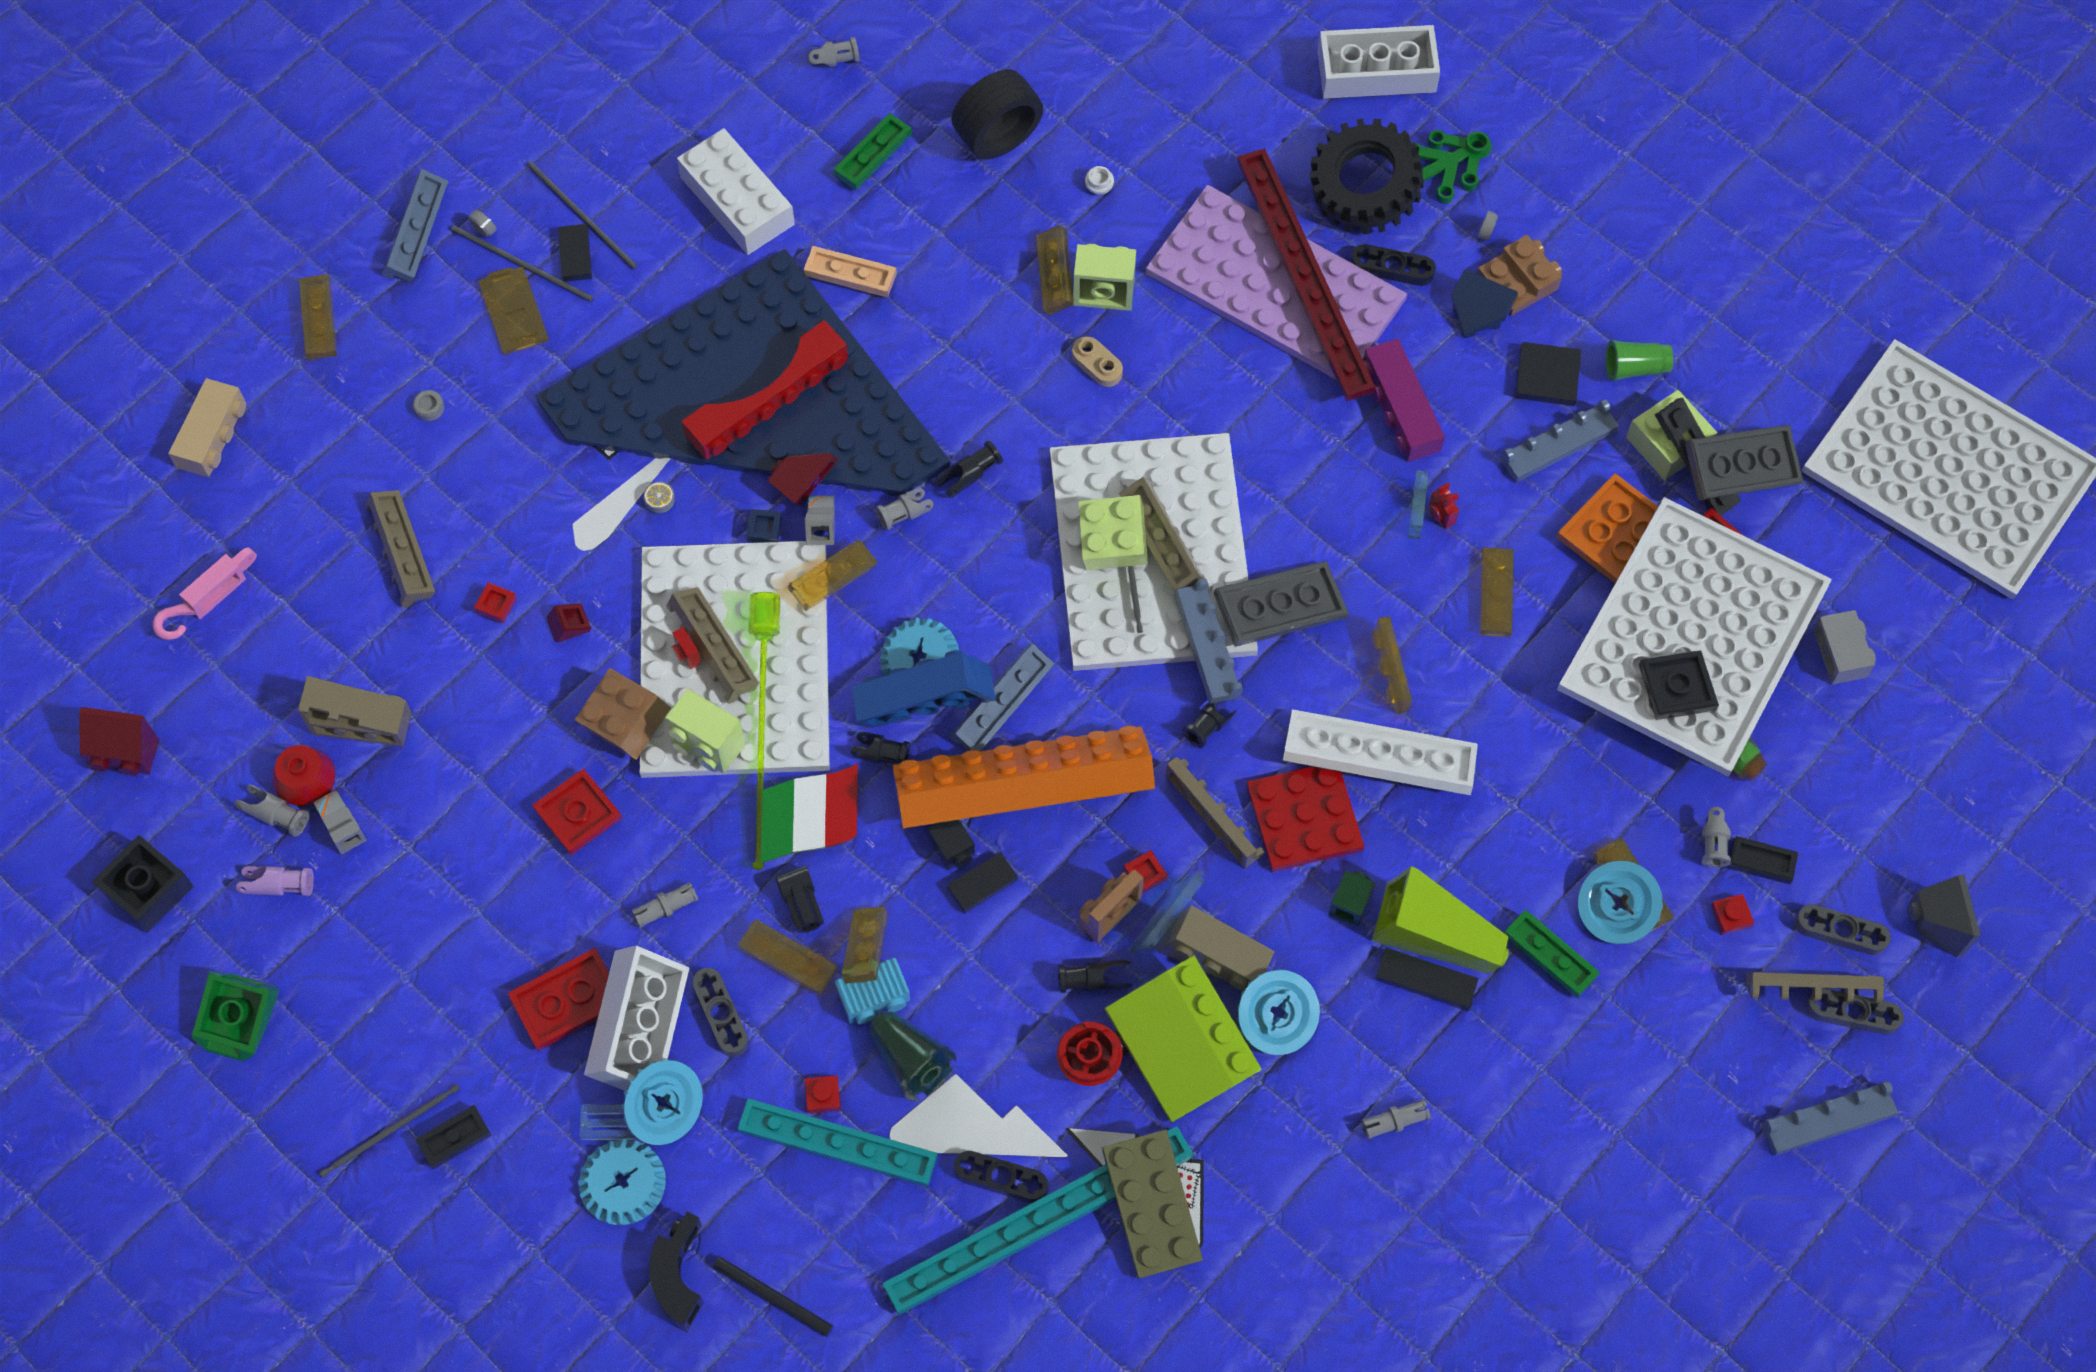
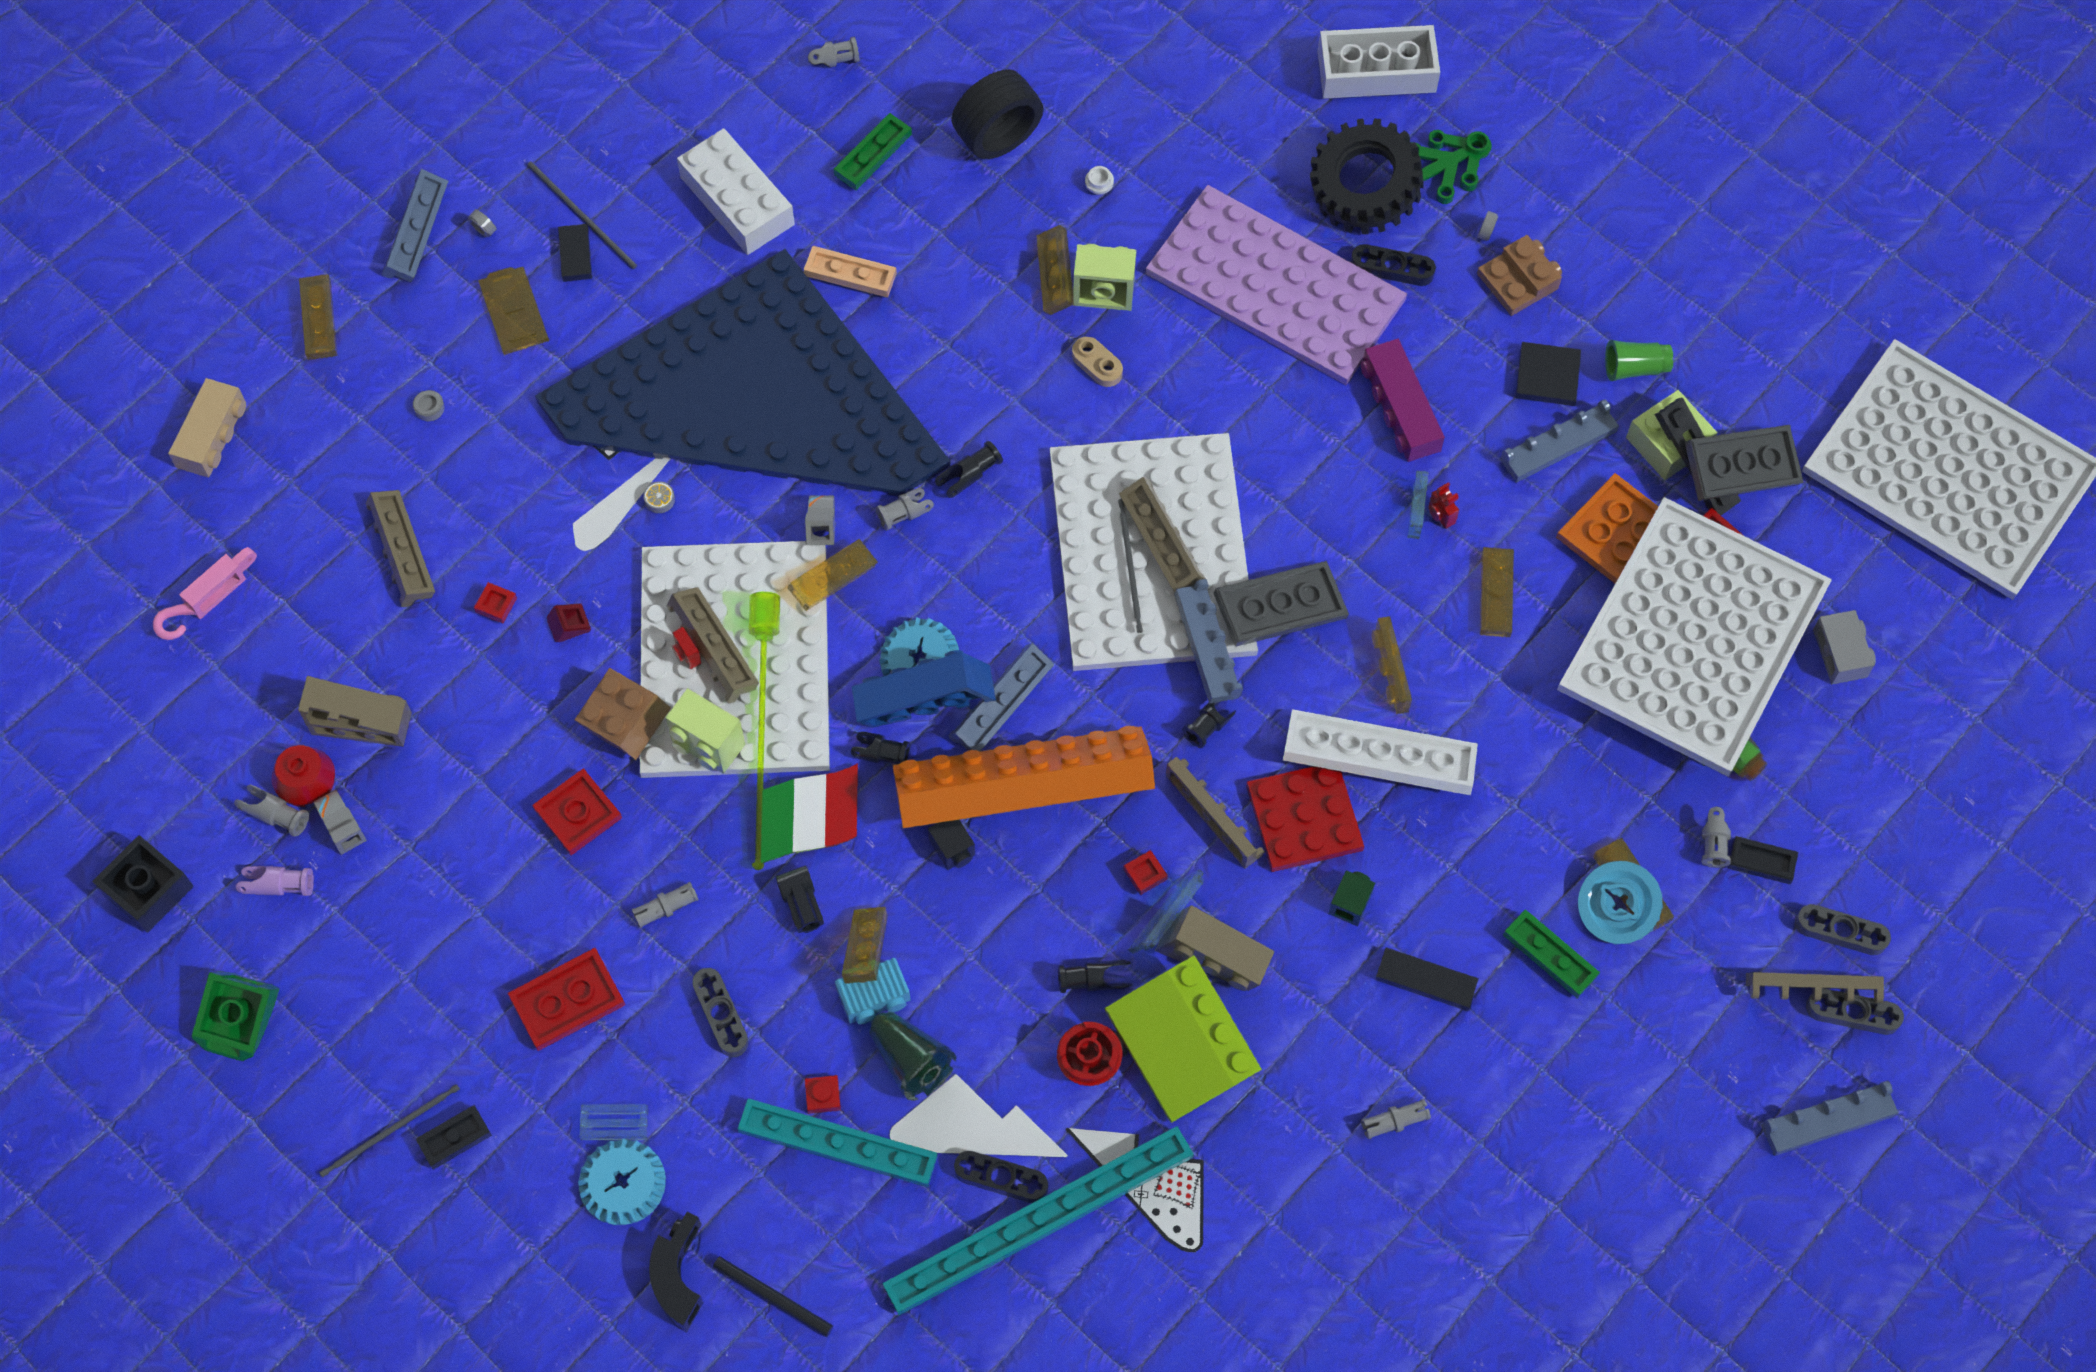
dark red slope [79,707,159,776] -> none
dark grey axle [451,225,593,302] -> none
white brick [584,946,689,1091] -> none
medium azure gear [621,1059,703,1145] -> none
red arch [681,320,848,460] -> none
clear yellow plate [738,919,838,996] -> none
dark blue plate [747,509,782,543] -> none
dark red slope [768,453,839,506] -> none
black tile [947,852,1018,914] -> none
yellowish green brick [1079,495,1148,570] -> none
medium nougat plate [1079,869,1144,943] -> none
olive plate [1101,1129,1203,1279] -> none
dark red plate [1237,148,1375,402] -> none
medium azure gear [1237,970,1320,1055] -> none
lime slope [1371,866,1509,974] -> none
dark blue slope [1451,269,1518,338] -> none
black tile [1639,650,1719,720] -> none
red plate [1711,894,1754,935] -> none
dark grey slope [1908,875,1981,958] -> none

